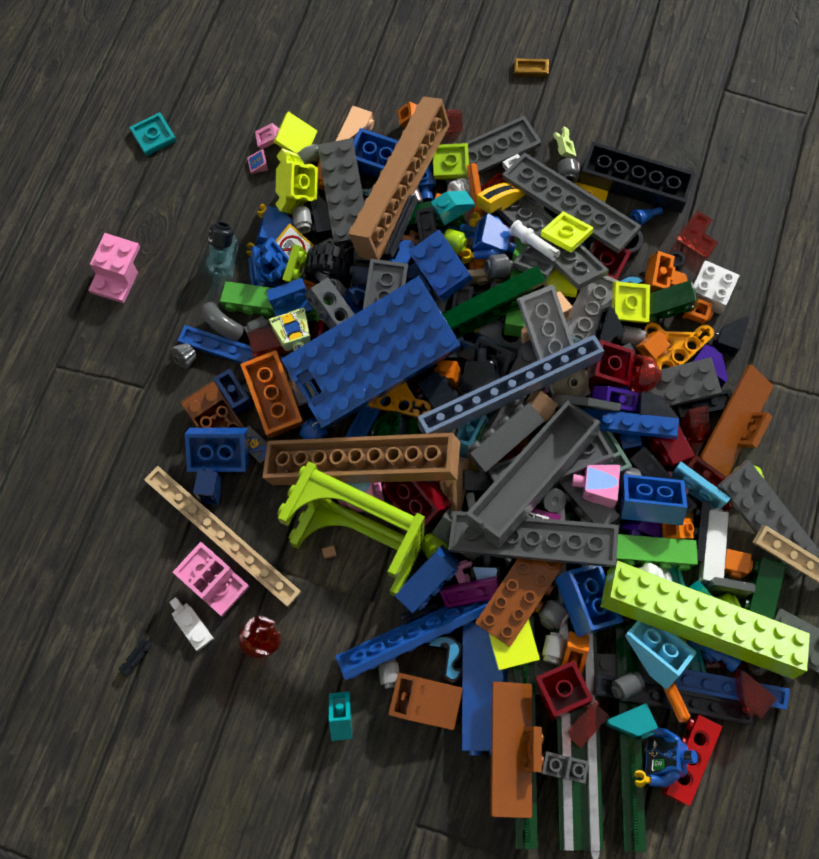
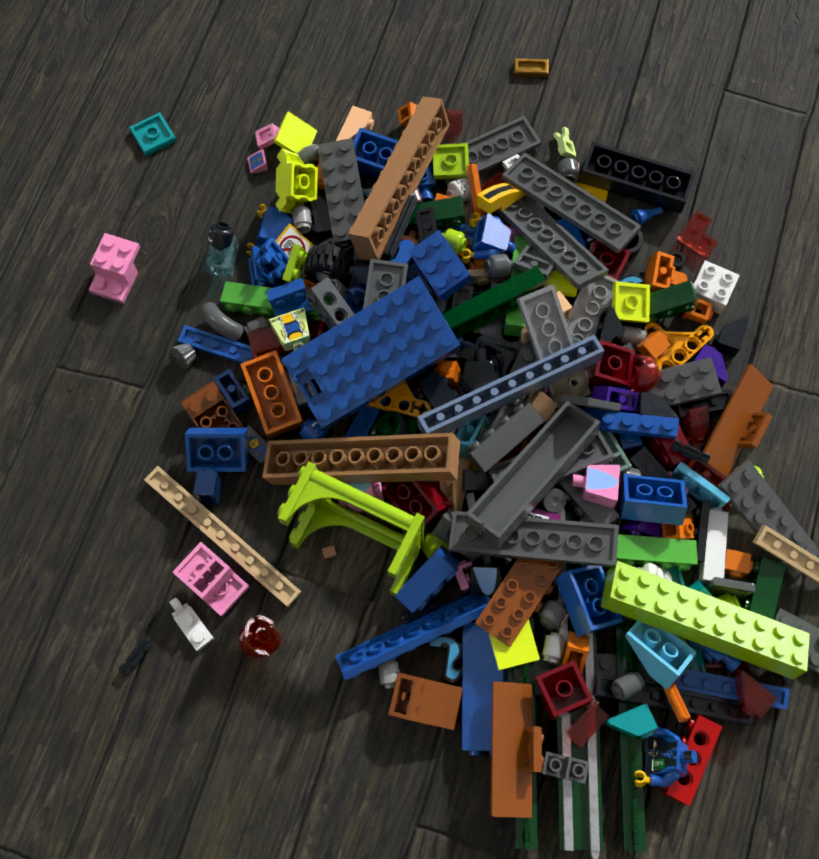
teal slope [329,692,352,741] -> none
teal slope [431,191,476,226] -> none
magenta tile [440,576,500,608] -> none
white pin [509,220,560,261] -> none
neon yellow plate [541,212,593,253] -> none
none -> black axle [671,440,711,465]

